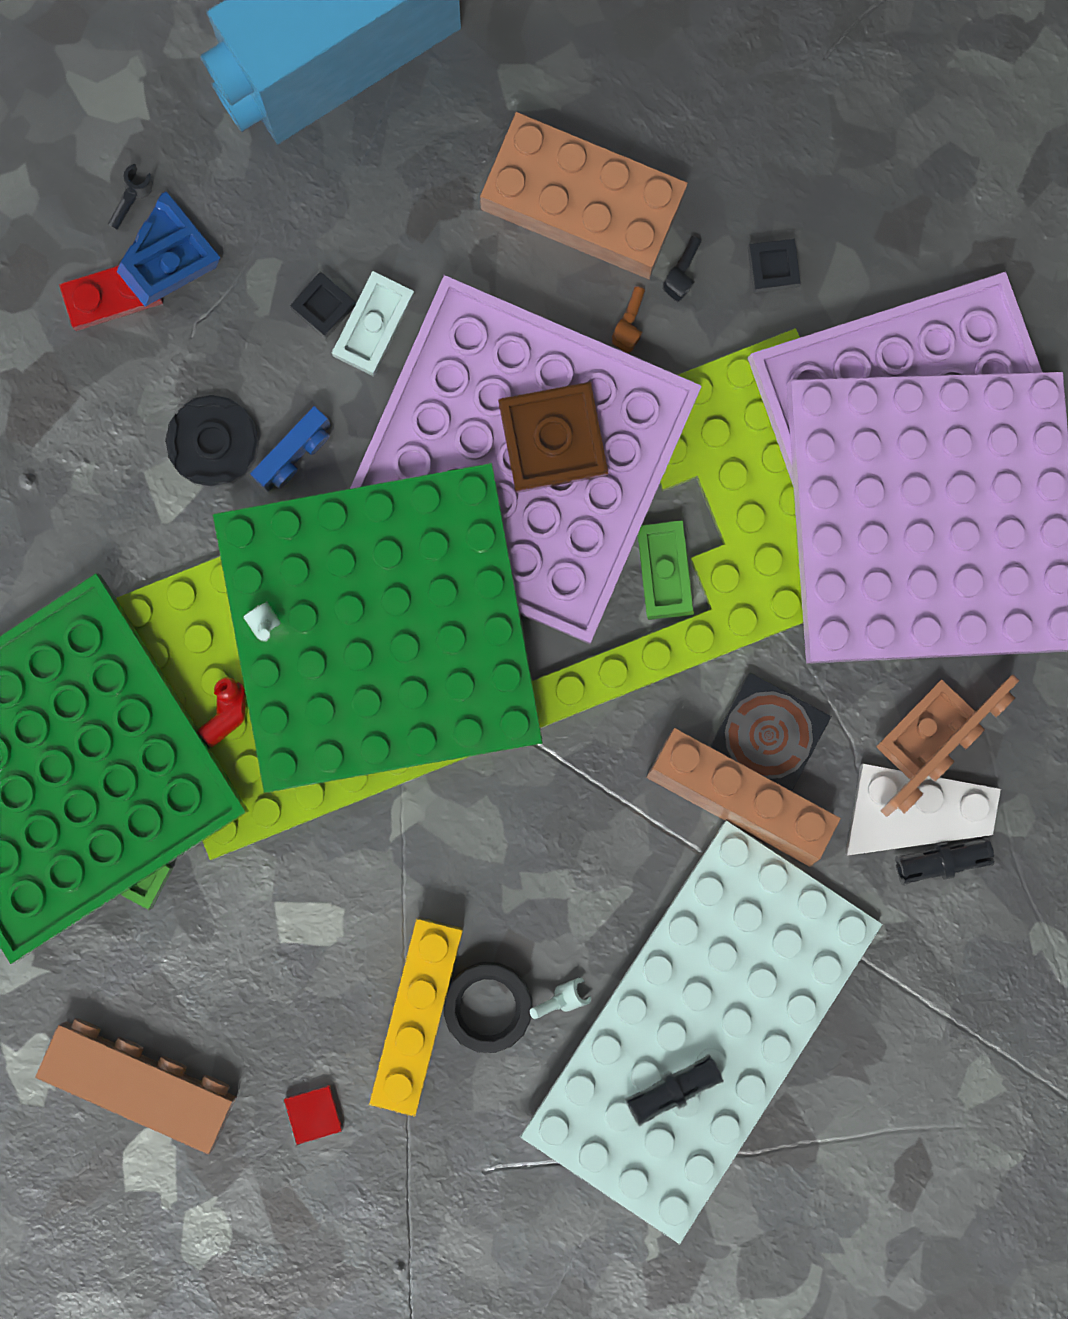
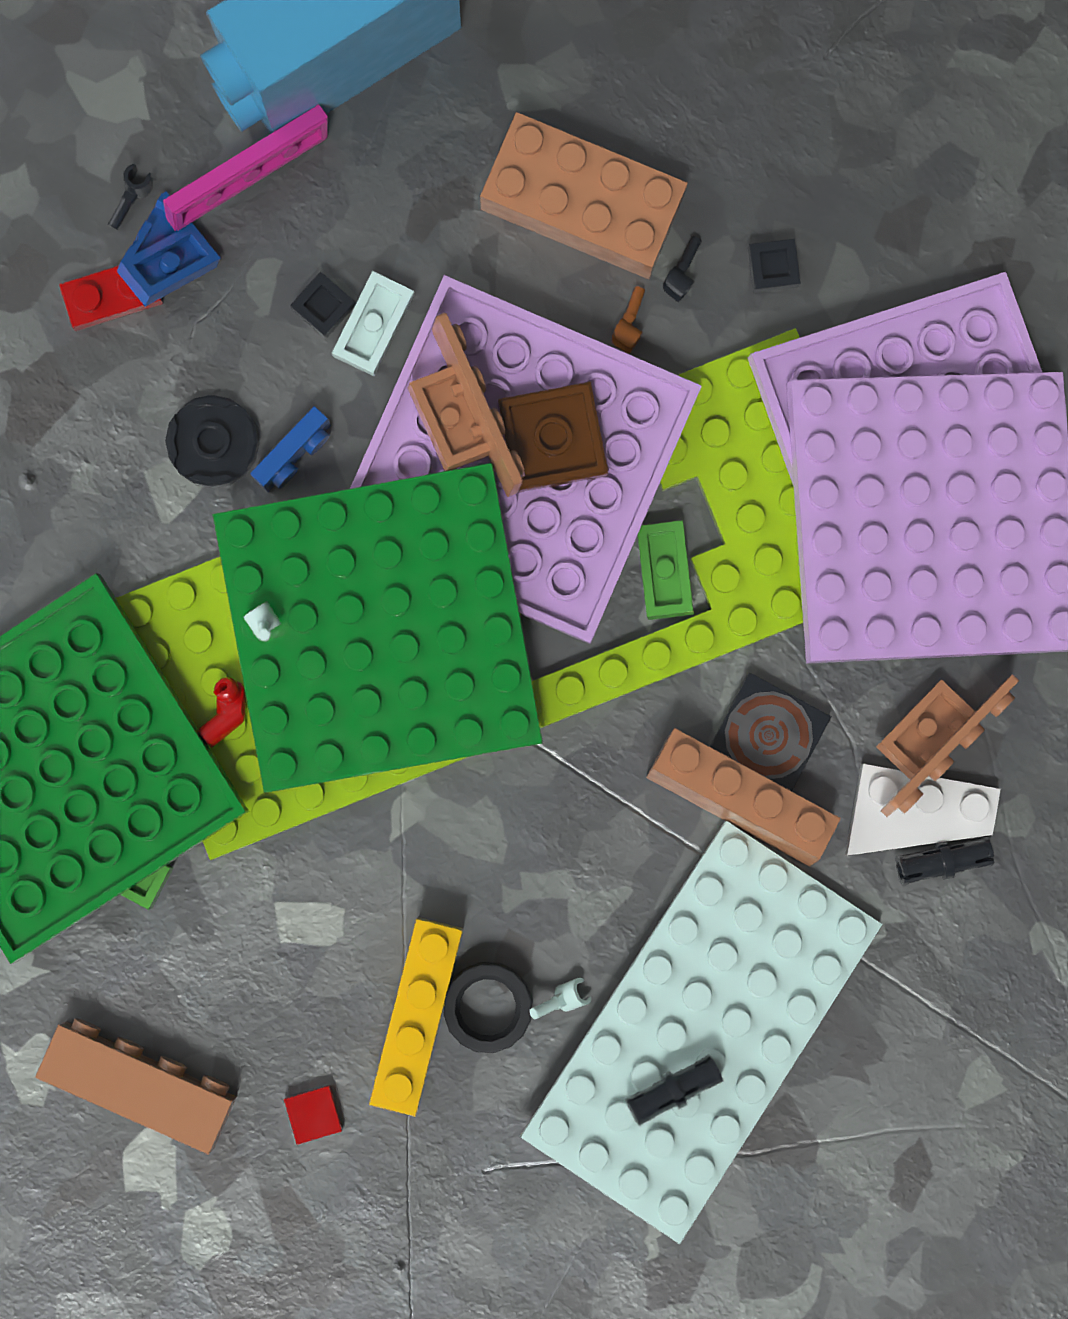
none -> dark pink tile [163,104,328,231]
none -> nougat bracket [408,313,525,497]

